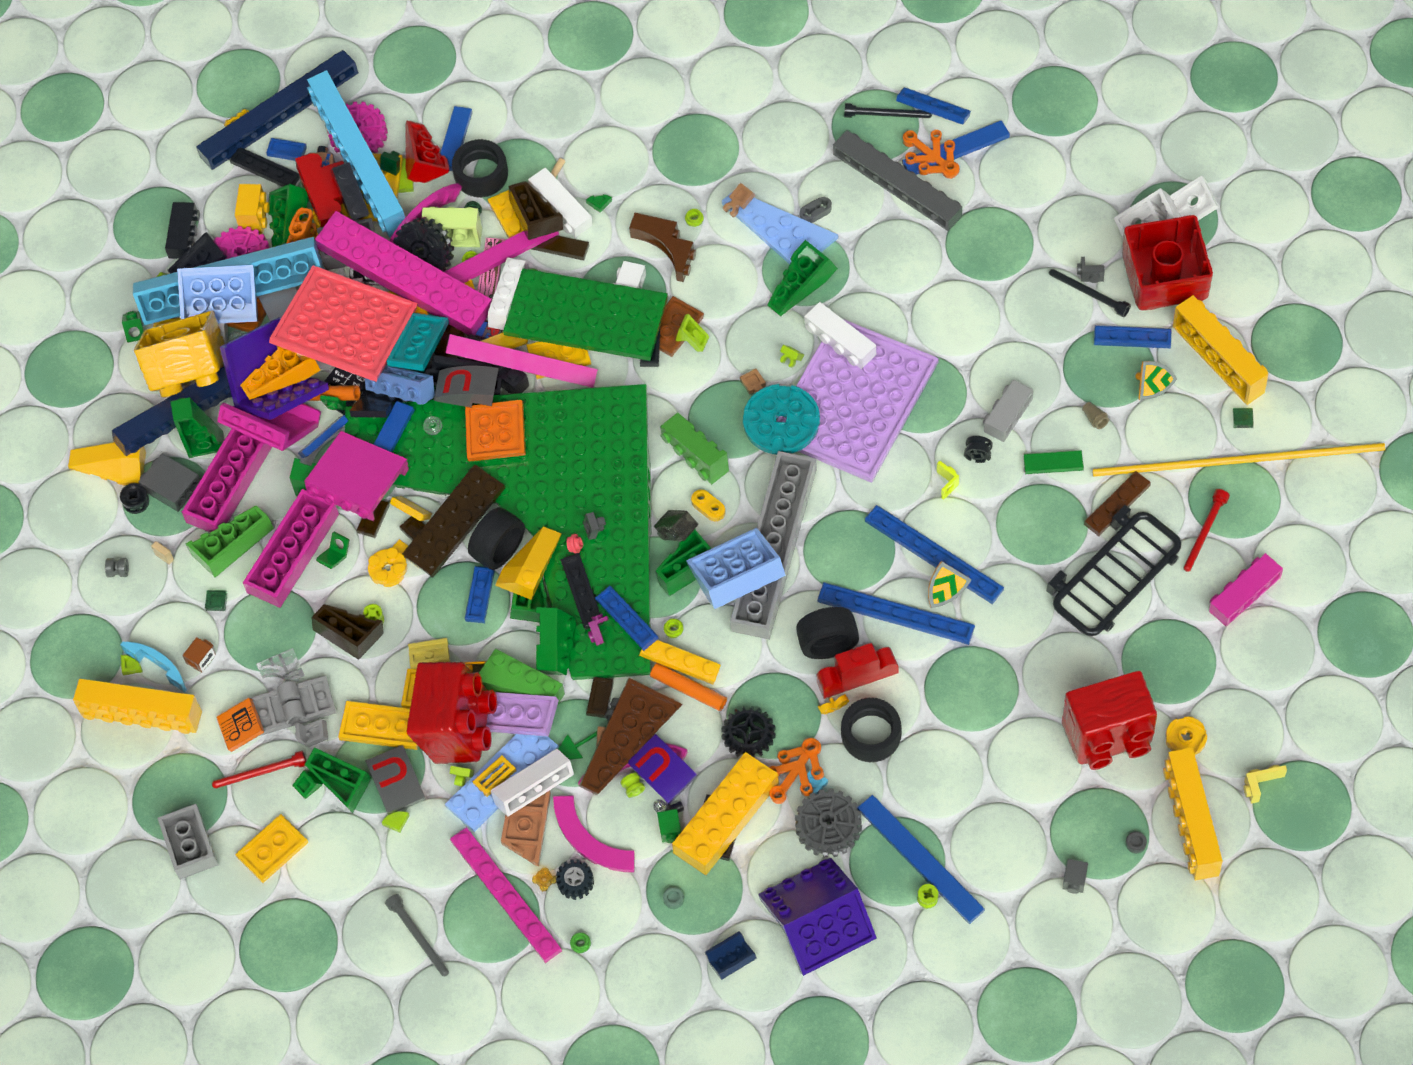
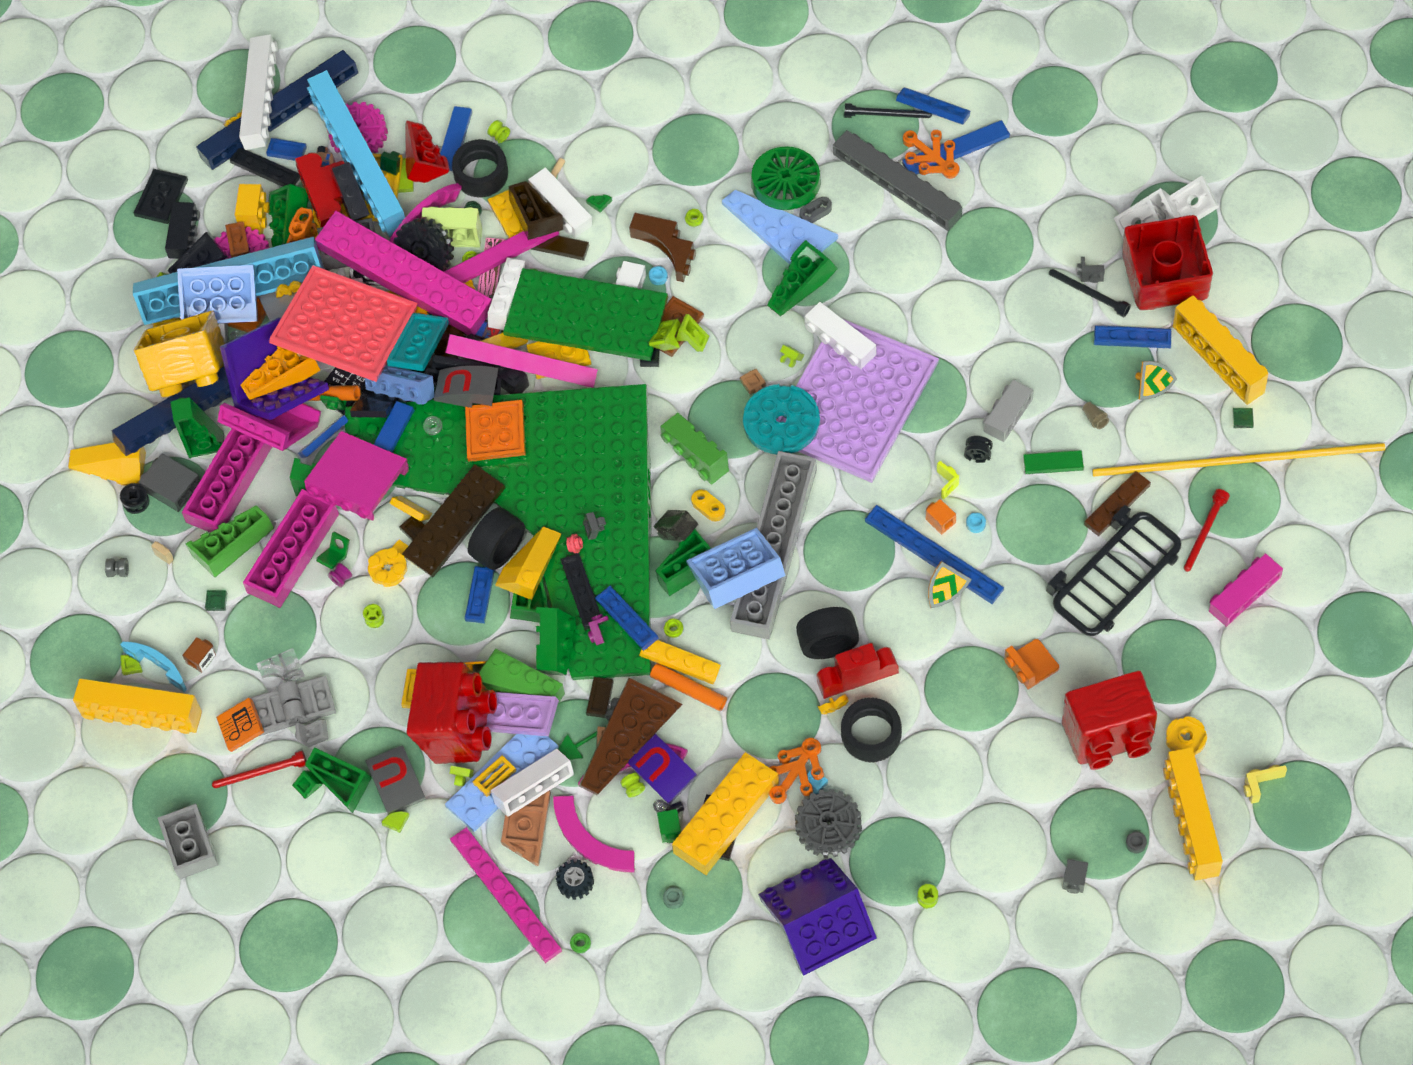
green bracket [122,311,144,343] -> none
yellow tile [235,814,308,883] -> none
dark brown wedge [311,604,384,660] -> none
yellow plate [338,701,418,750] -> none
dark brown tile [357,500,390,538] -> none
dark grey piece [385,894,449,976] -> none
light yellow plate [408,638,450,669] -> none
clear yellow plate [532,868,556,892] -> none
dark blue bracket [705,931,757,980] -> none
black gear [721,706,776,758] -> none
medium nougat plate [723,183,756,218] -> none
blue tile [817,582,975,645] -> none
blue tile [857,795,985,924] -> none
none -> black tile [133,169,188,224]
none -> dark orange plate [225,221,250,258]
none -> white brick [239,34,278,150]
none -> yellow piece [275,281,302,298]
none -> magenta wheel [328,563,352,588]
none -> lime wheel [487,120,510,143]
none -> medium azure tile [649,266,668,285]
none -> lime slope [649,319,681,351]
none -> green piece [751,146,821,210]
none -> orange brick [926,499,956,535]
none -> medium azure tile [966,513,986,533]
none -> orange bracket [1004,639,1059,690]

